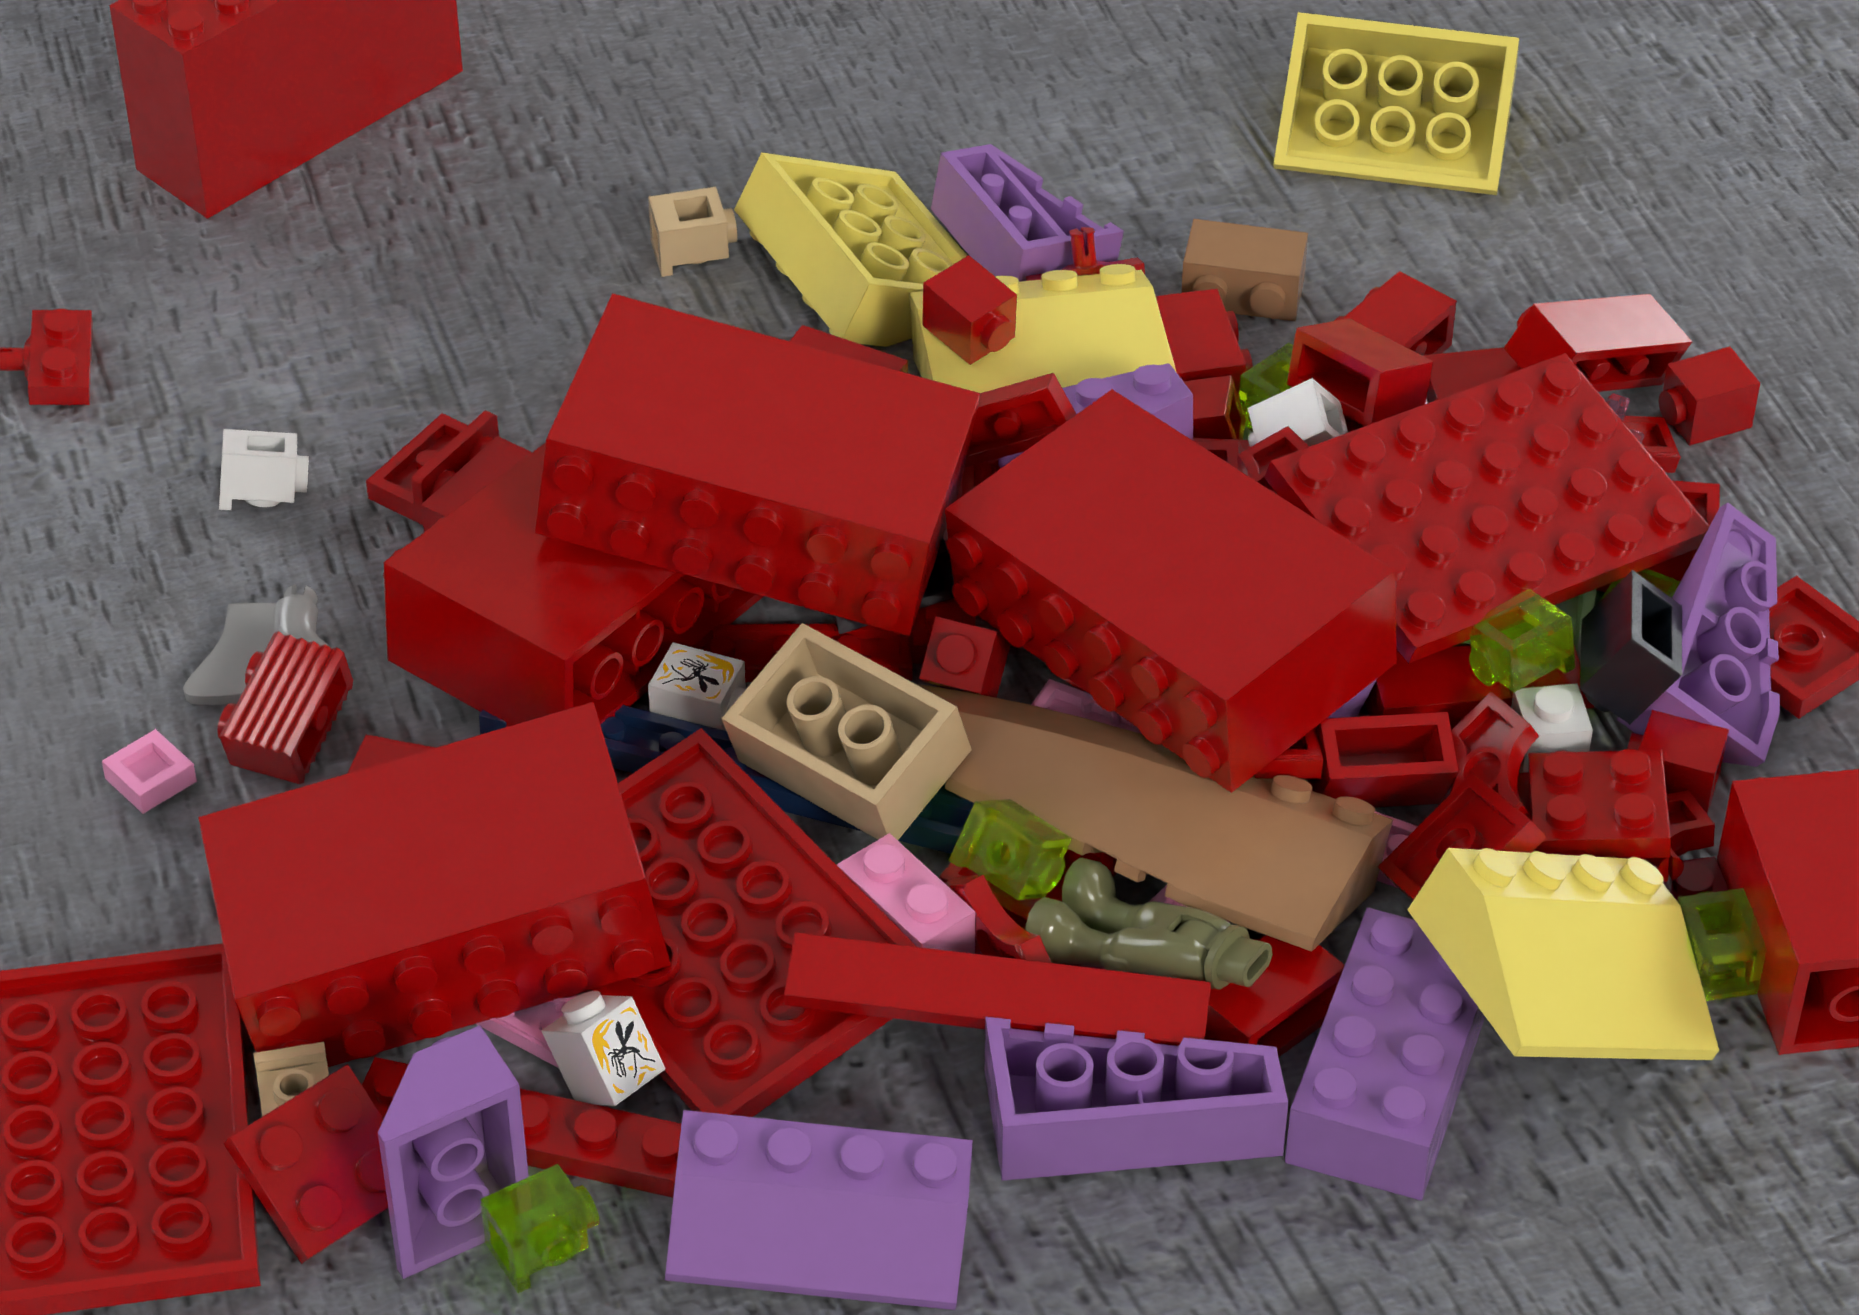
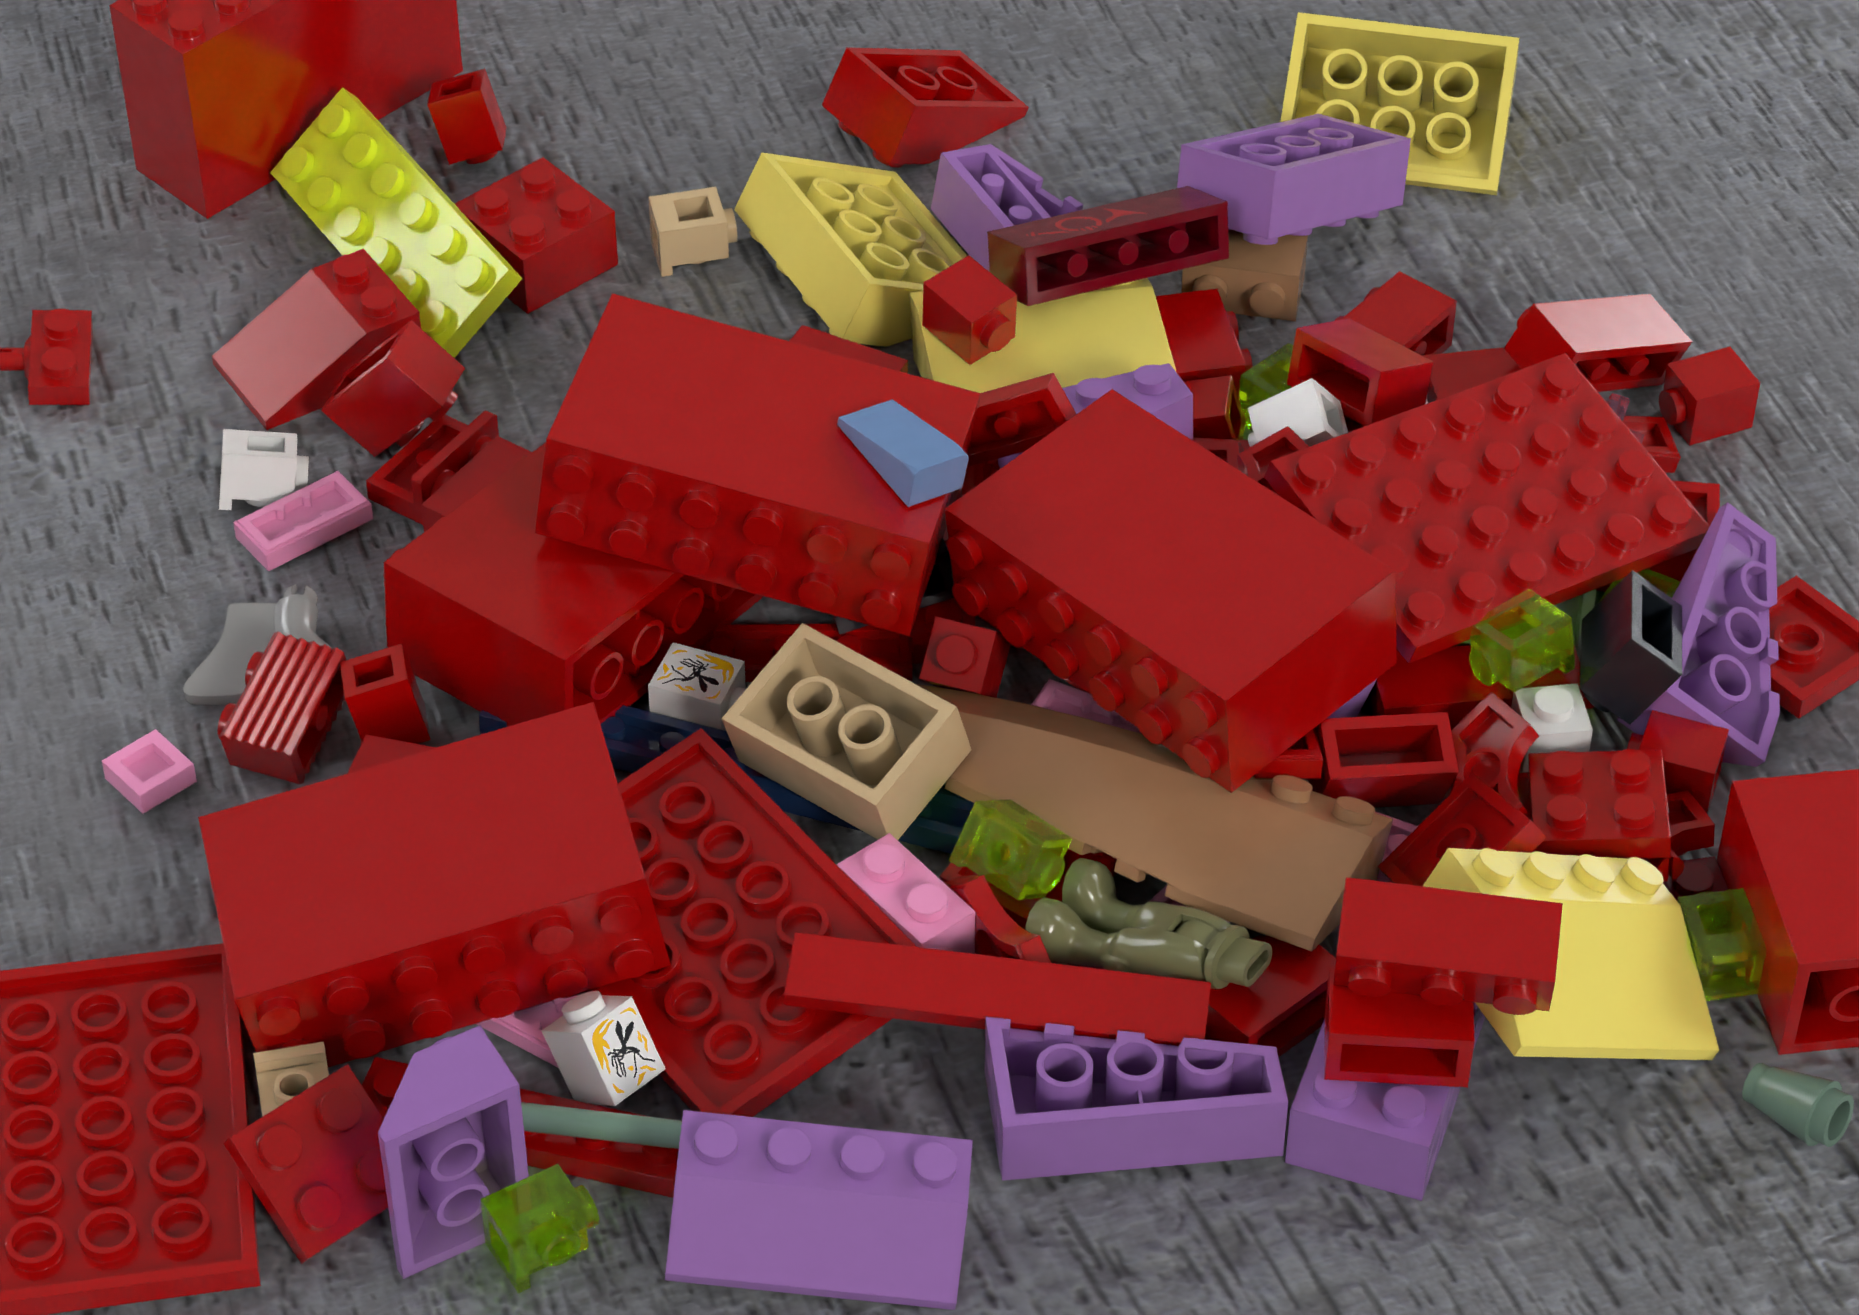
none -> slope [212,248,421,430]
none -> bright pink plate [233,471,373,572]
none -> neon yellow plate [270,87,523,358]
none -> red brick [321,320,465,457]
none -> red brick [340,643,431,744]
none -> red brick [427,69,507,165]
none -> red brick [455,157,618,314]
none -> sand green bar [521,1102,682,1149]
none -> red slope [822,47,1029,168]
none -> medium blue slope [837,399,969,507]
none -> dark red brick [987,186,1229,306]
none -> medium lavender brick [1177,114,1411,245]
none -> red brick [1324,968,1475,1088]
none -> red brick [1333,877,1563,1015]
none -> sand green cone [1742,1063,1854,1147]

